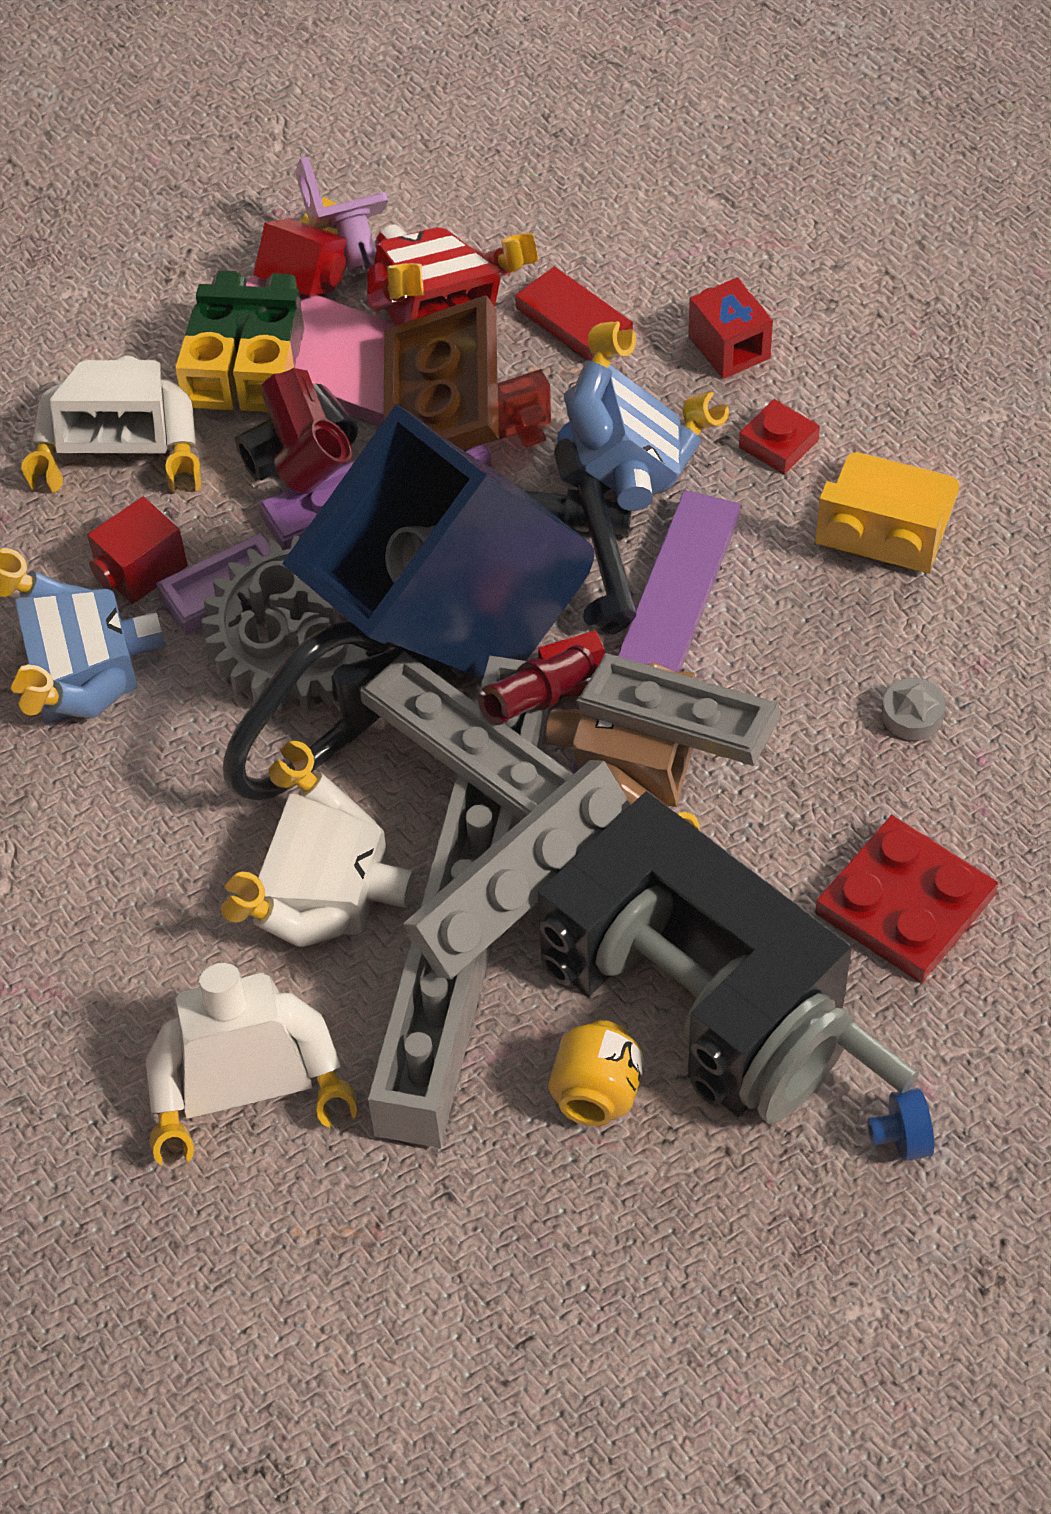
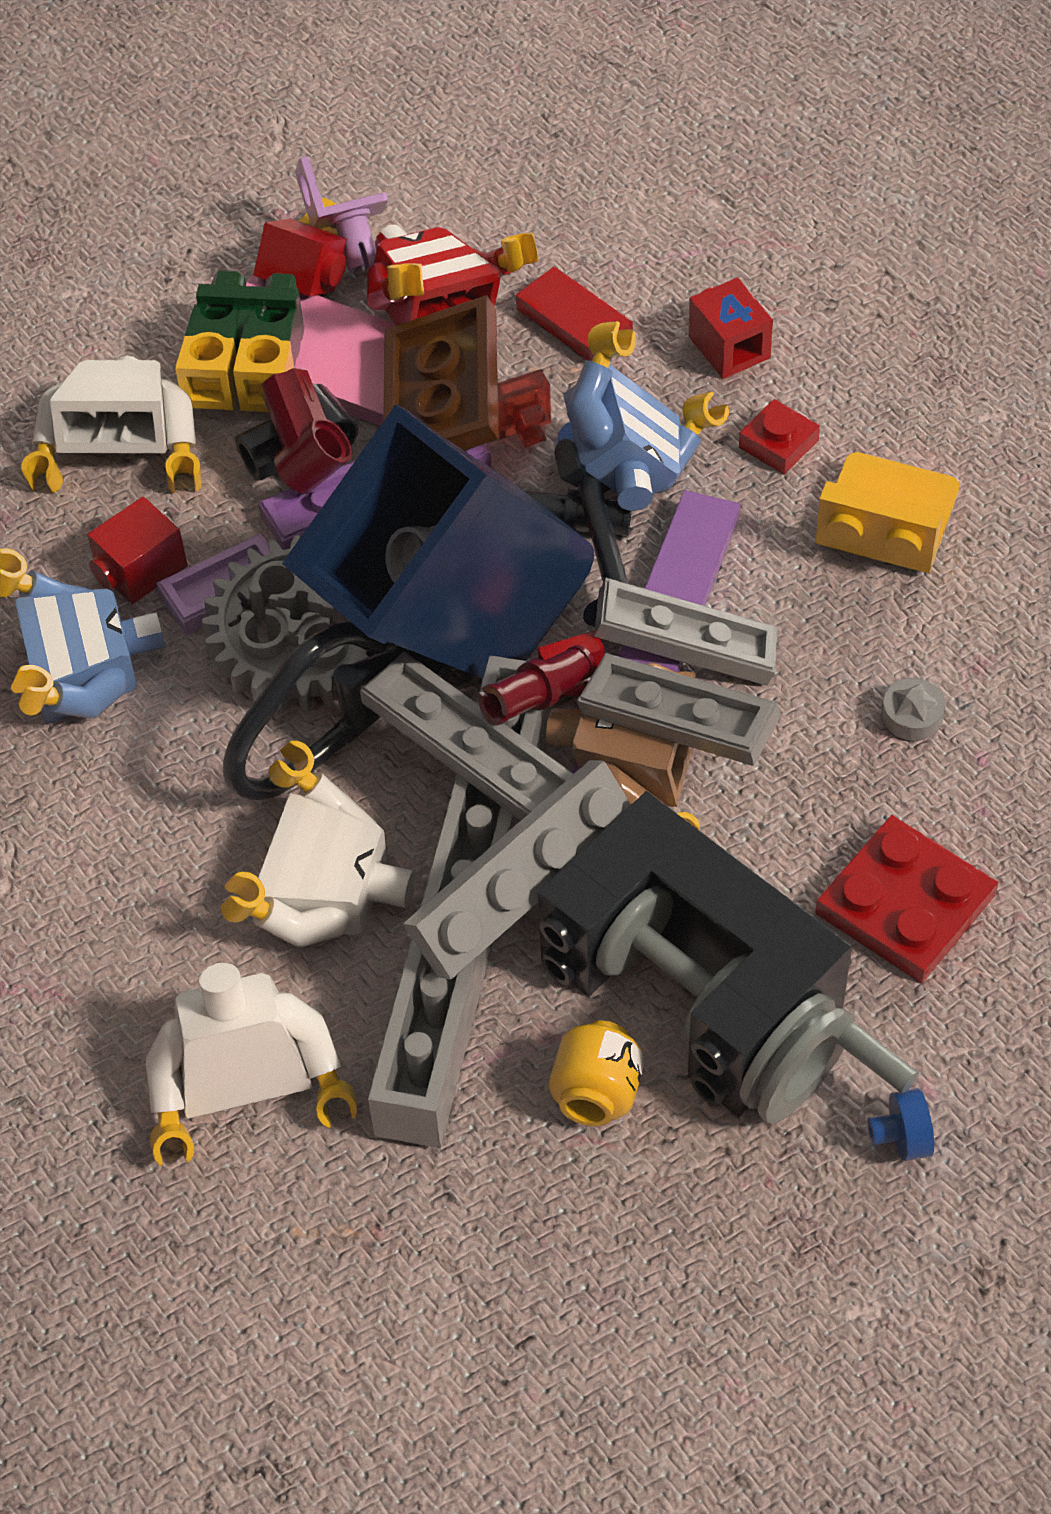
none -> light grey tile [594,578,777,686]

